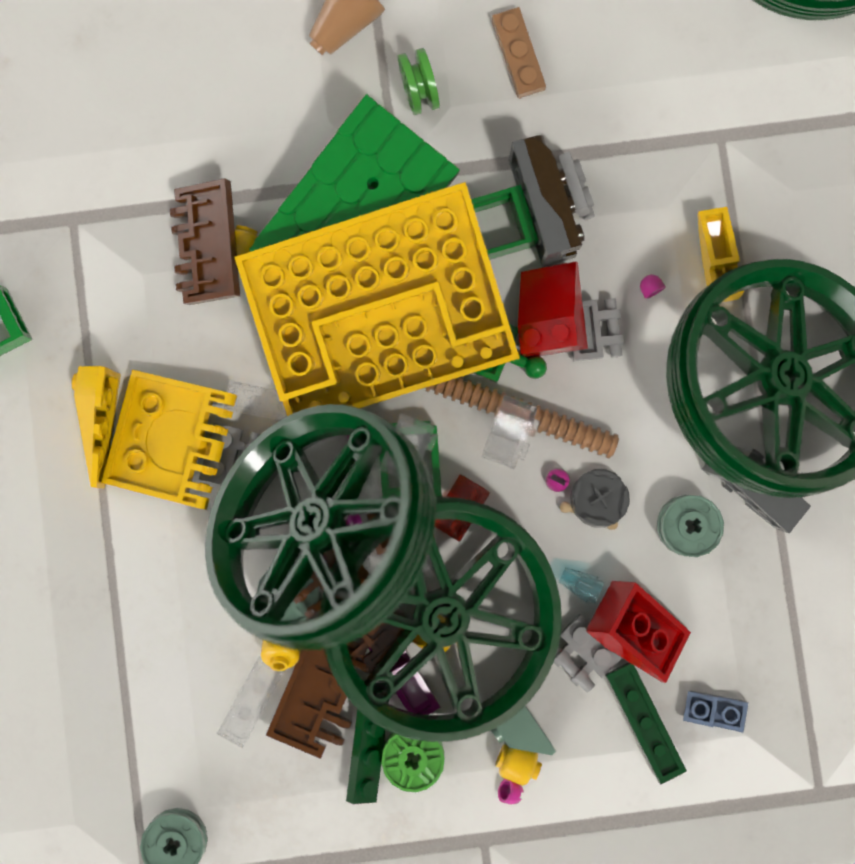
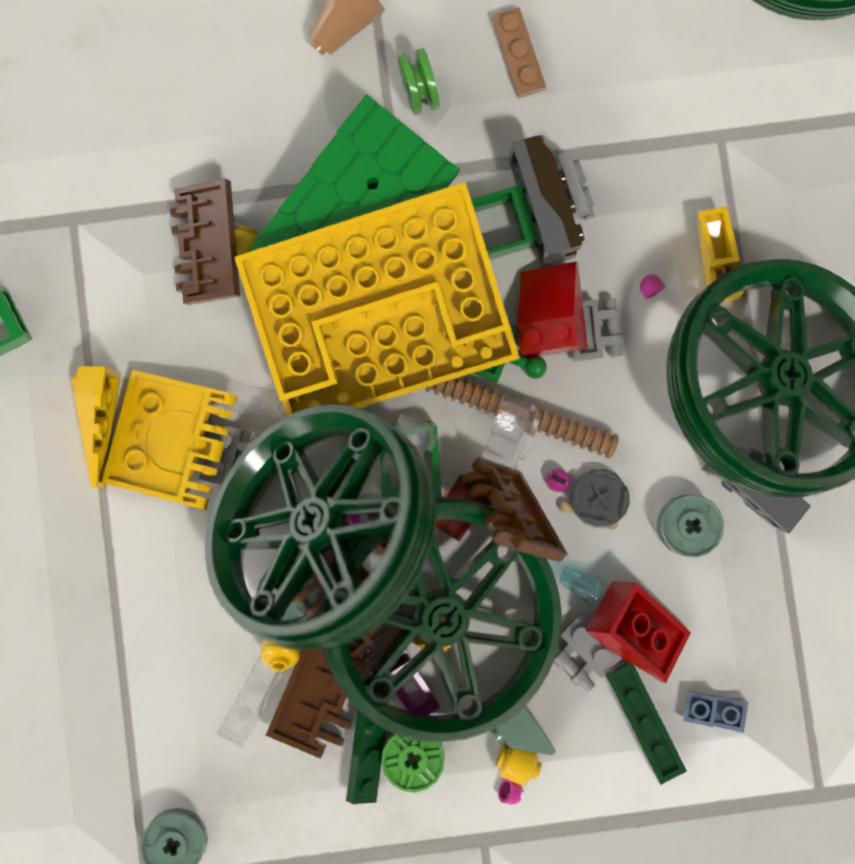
none -> reddish brown hinge [462,457,568,563]

